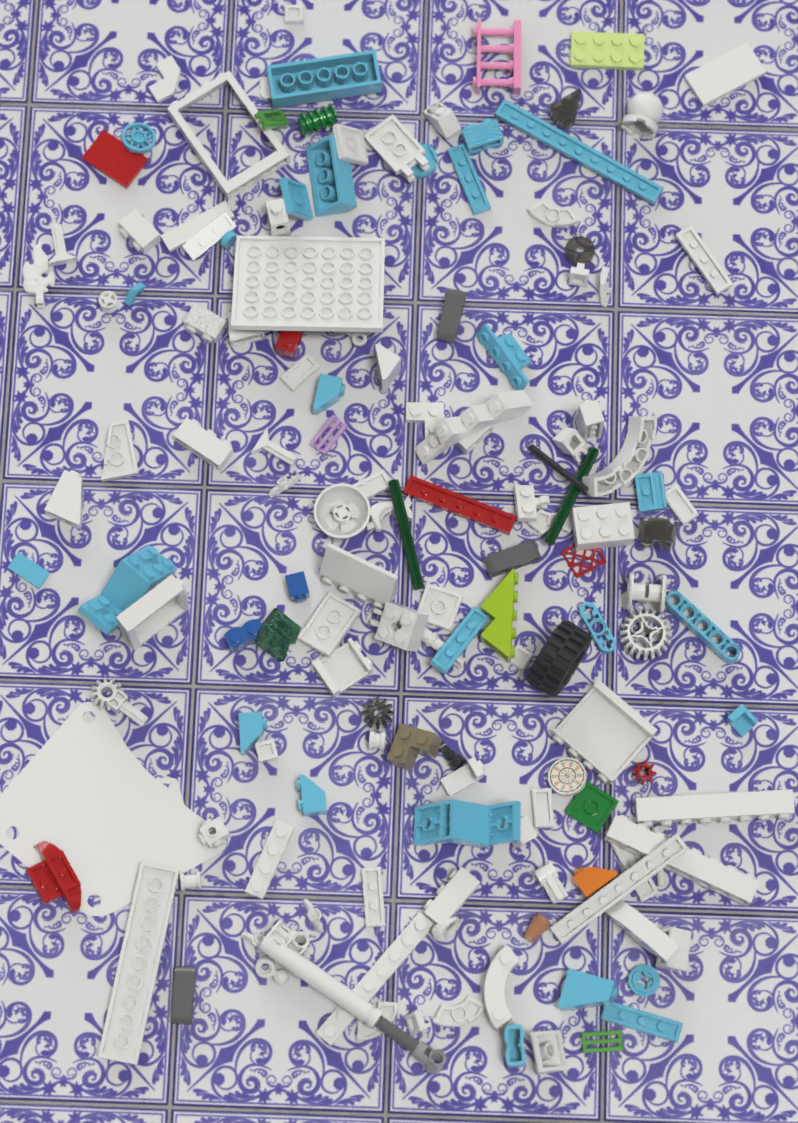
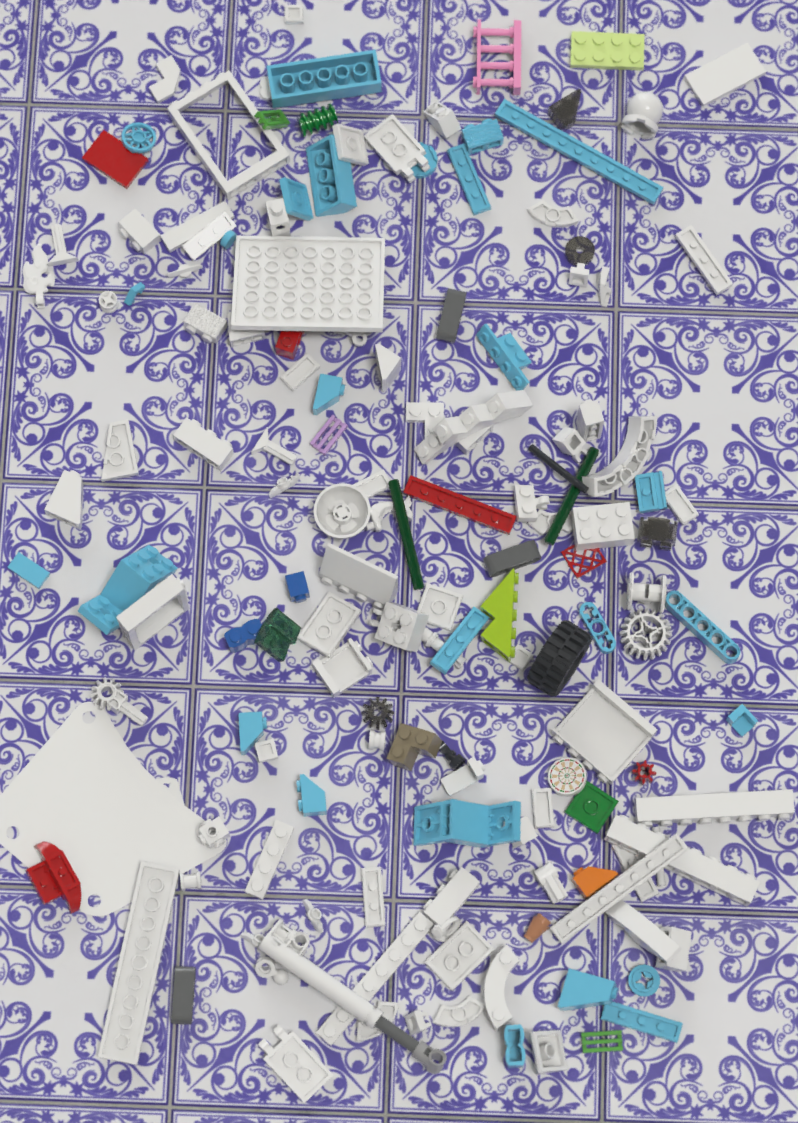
none -> white piece [167,264,203,278]
none -> white tile [258,1025,333,1103]
none -> white tile [424,921,495,991]

